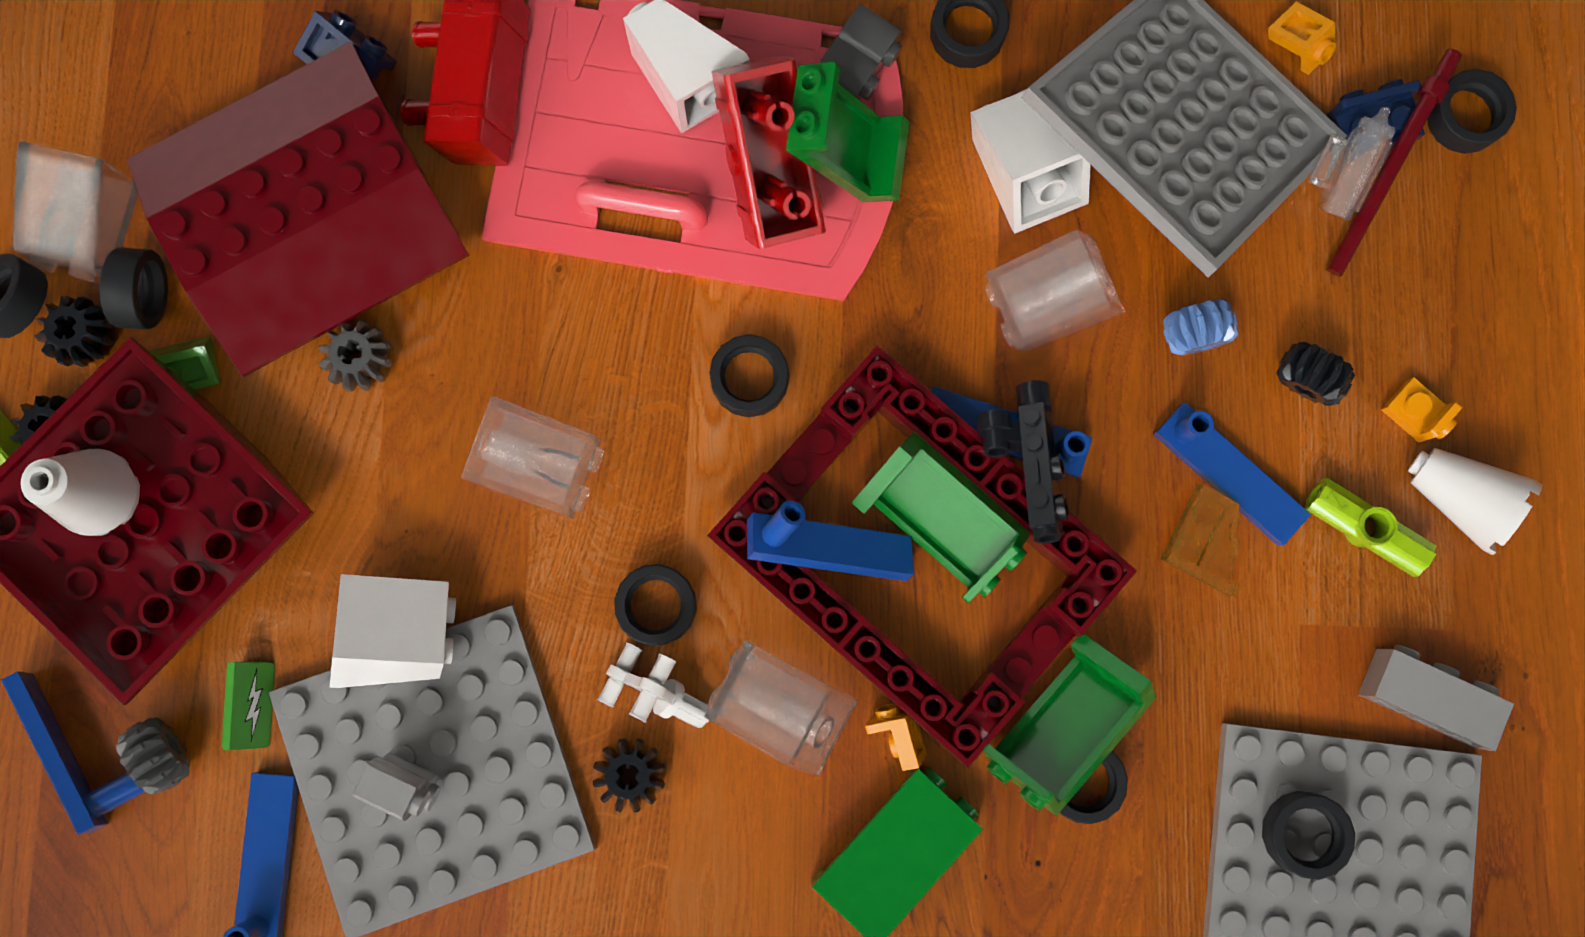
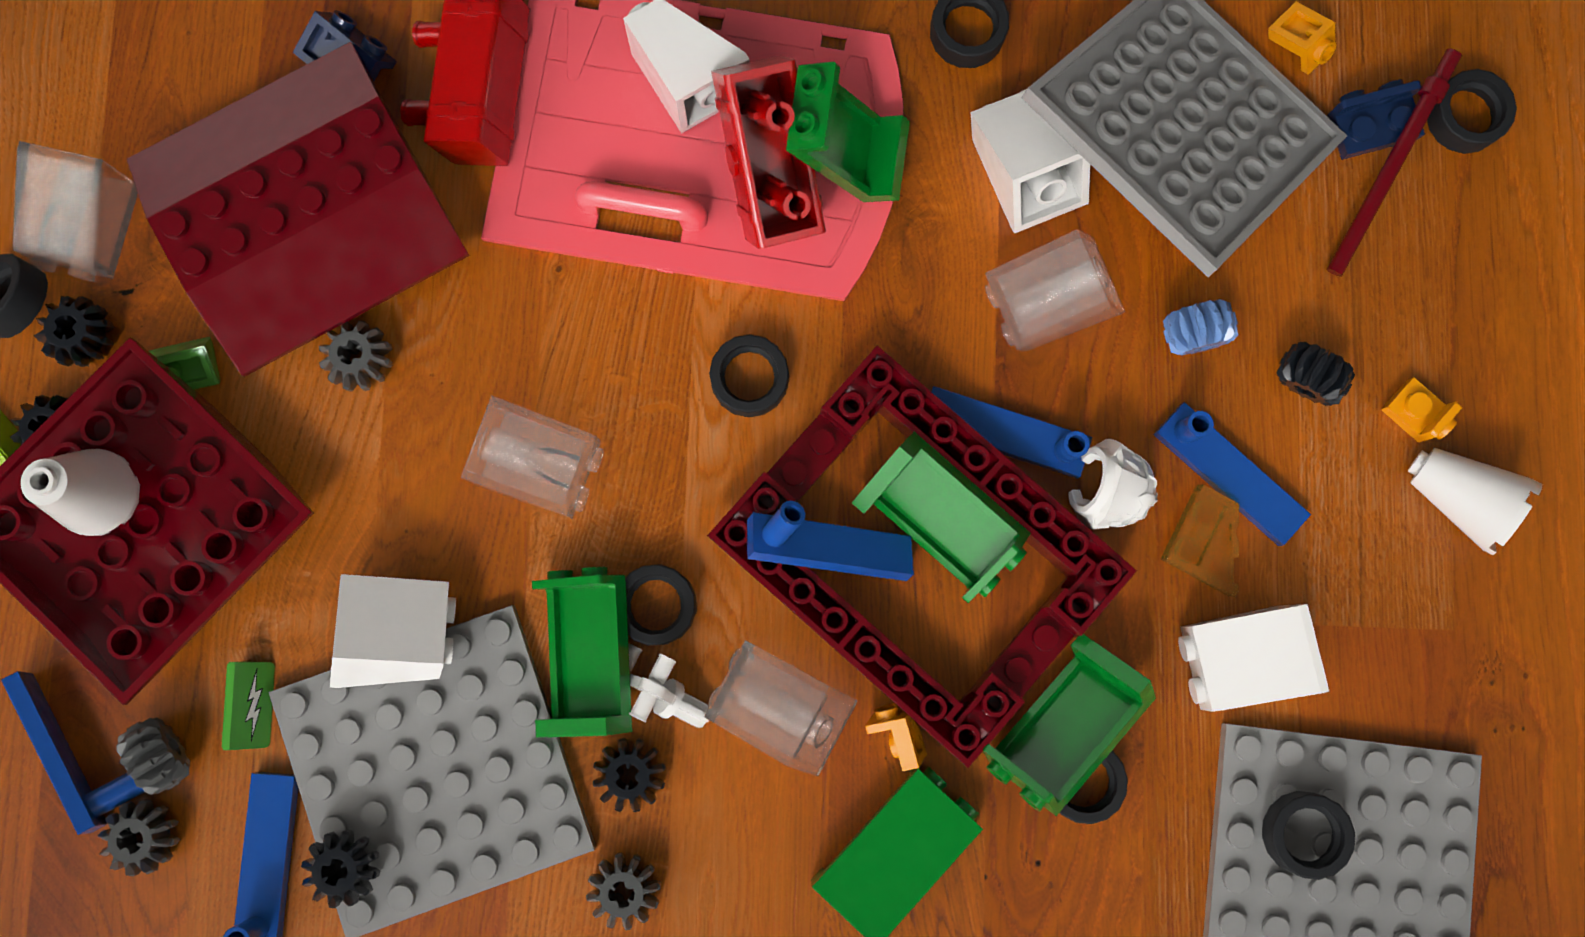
black tyre [99,247,168,330] -> none
light grey brick [353,753,441,821] -> none
dark grey brick [820,4,903,101] -> none
black piece [977,380,1070,544] -> none
lime piece [1304,478,1437,577] -> none
clear piece [1308,107,1395,221] -> none
light grey brick [1358,645,1514,752] -> none
none -> dark grey gear [98,799,181,876]
none -> black gear [301,830,381,908]
none -> green panel [532,567,632,738]
none -> dark grey gear [586,852,661,930]
none -> white helmet [1068,439,1158,530]
none -> white slope [1178,604,1329,712]

